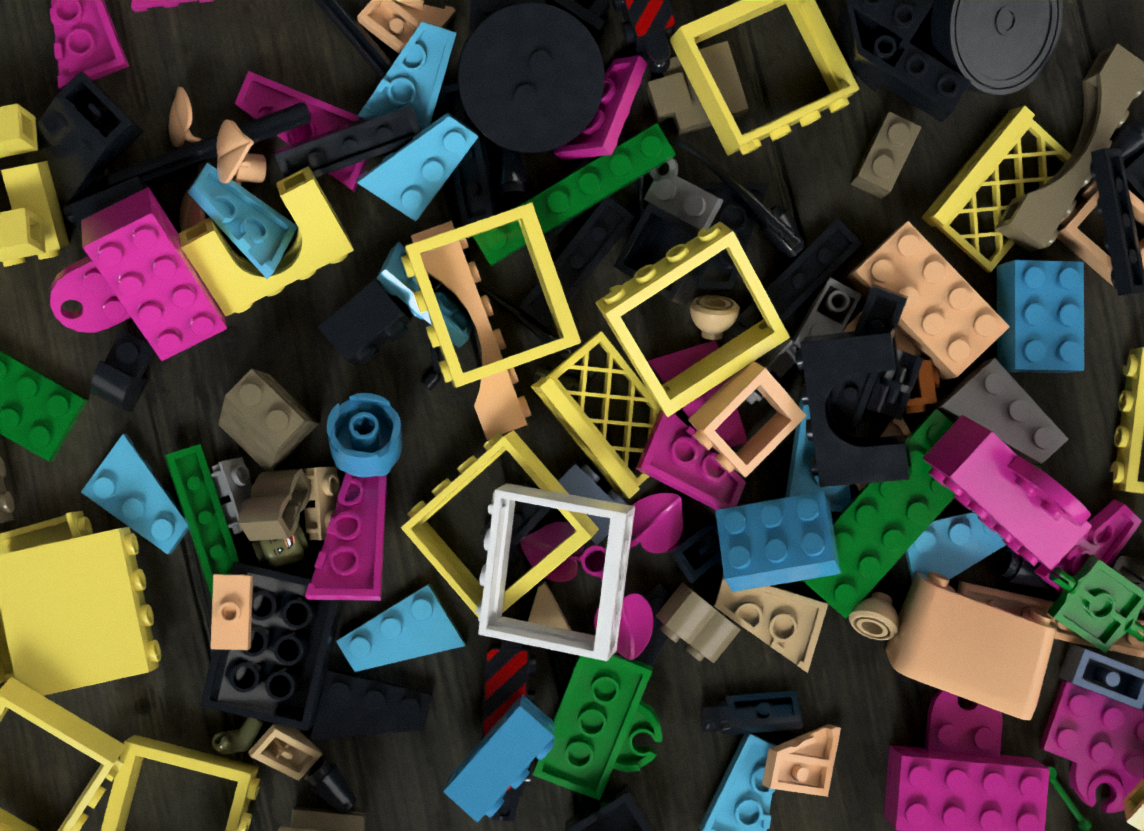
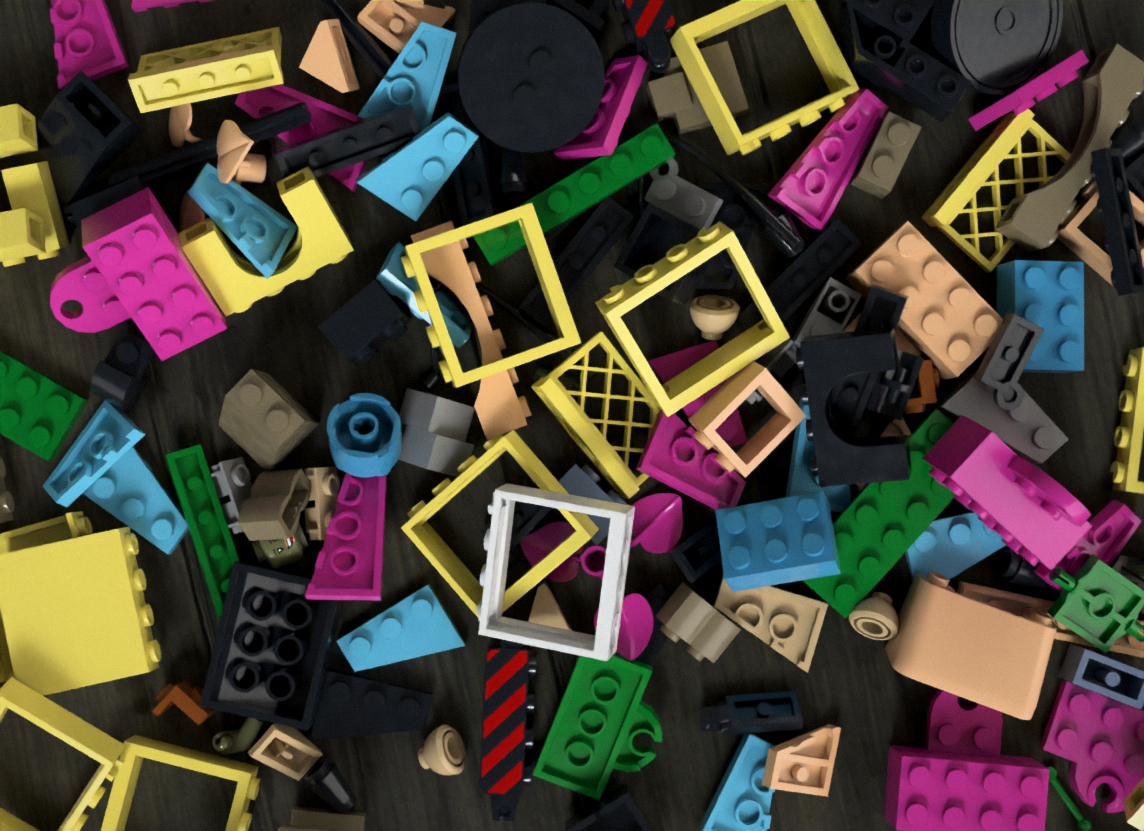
light nougat plate [211,574,253,650] -> none
dark azure brick [443,694,555,823] -> none
none -> medium azure wing [43,400,145,507]
none -> light yellow fence [128,27,284,113]
none -> dark orange bracket [152,680,216,725]
none -> light nougat slope [299,19,360,93]
none -> light grey slope [398,425,475,477]
none -> light grey slope [399,388,475,442]
none -> tan brick [418,725,466,776]
none -> dark pink wing [768,88,889,231]
none -> dark pink wing [968,50,1089,131]
none -> black hinge [974,312,1044,410]

